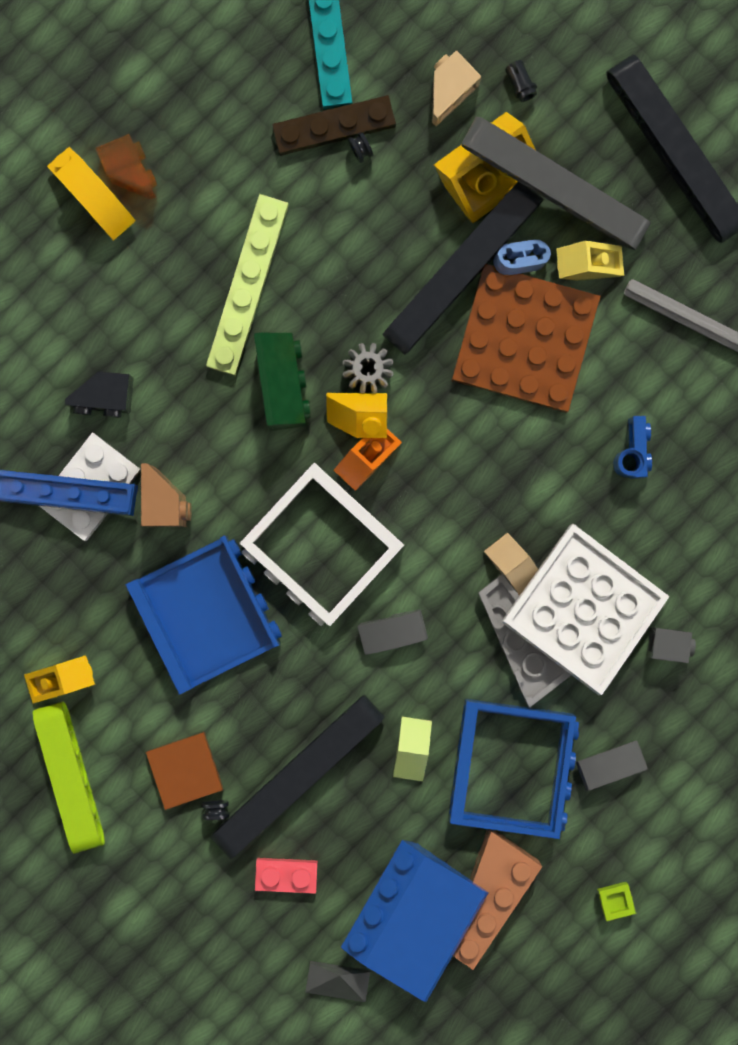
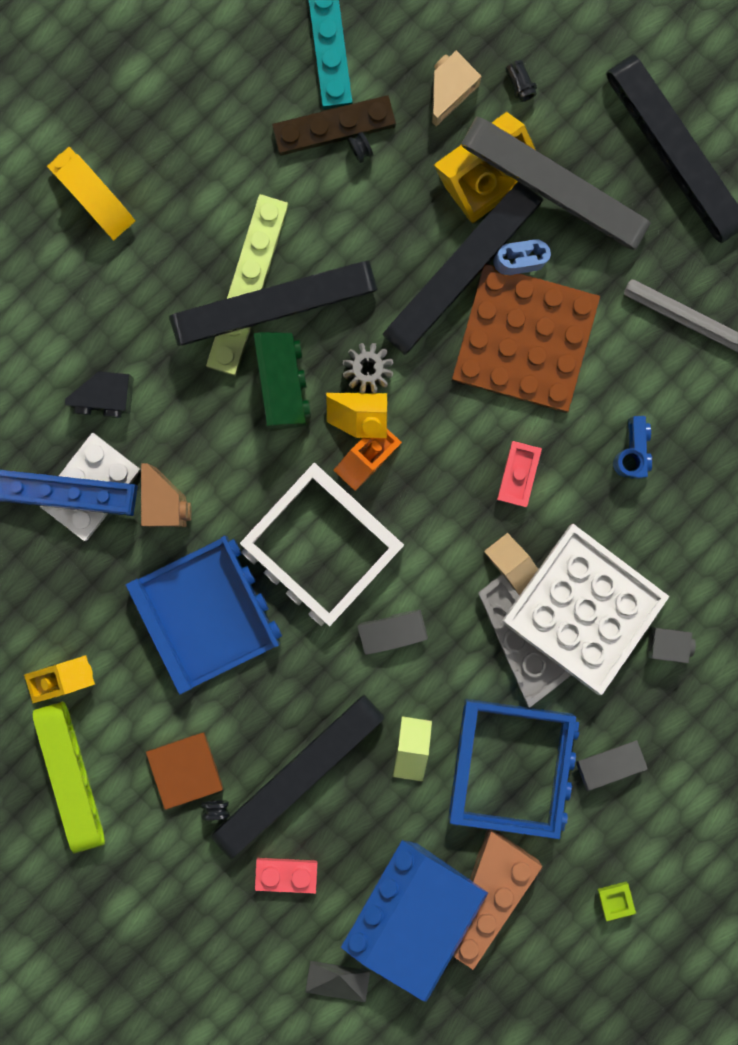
clear orange slope [96,134,158,199] -> none
light yellow slope [556,241,624,281] -> none
none -> black beam [169,260,378,346]
none -> coral plate [497,441,542,508]

